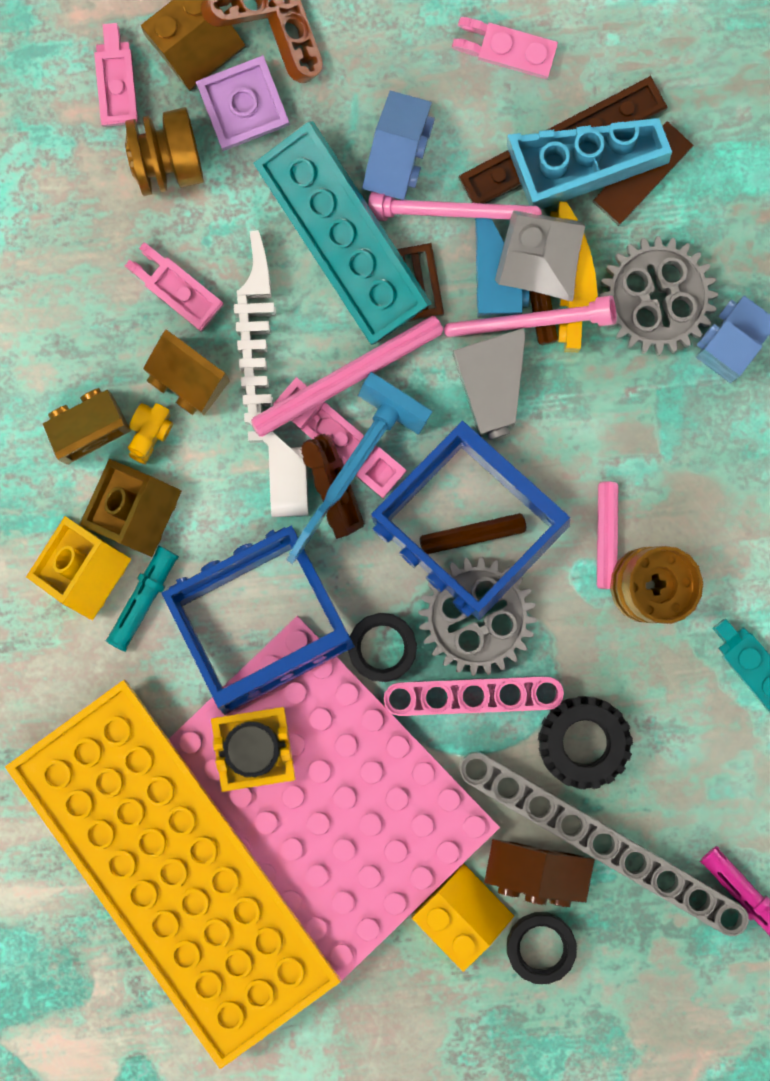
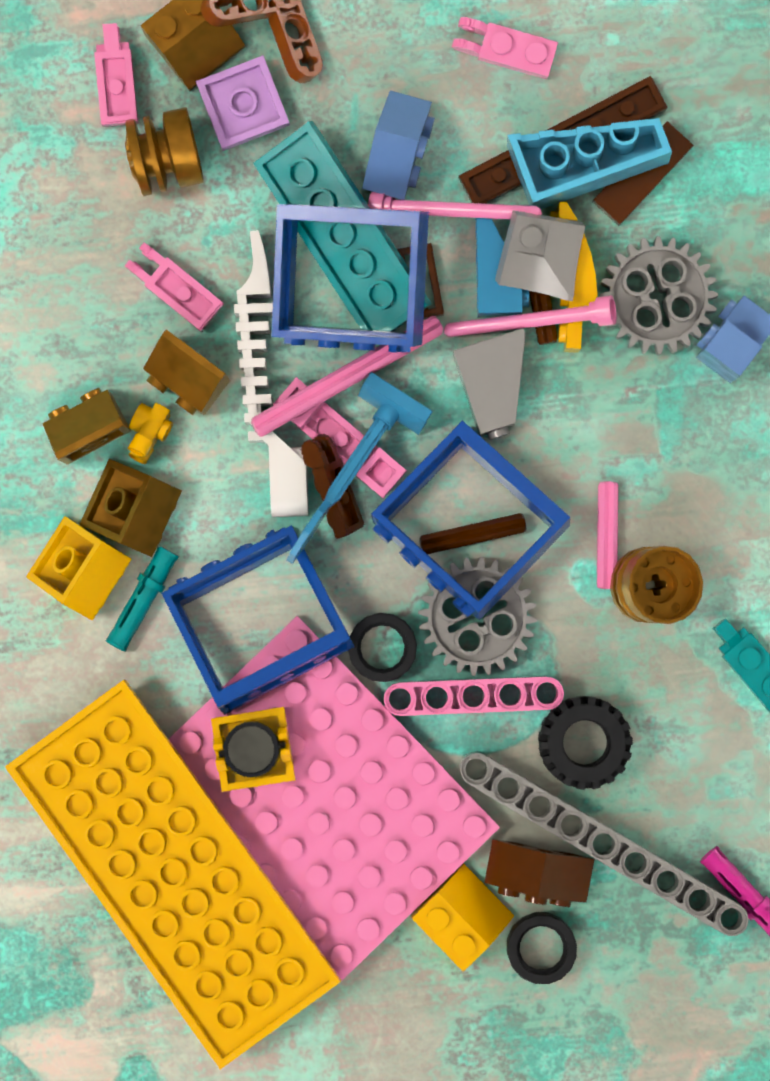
none -> window [271,204,429,353]

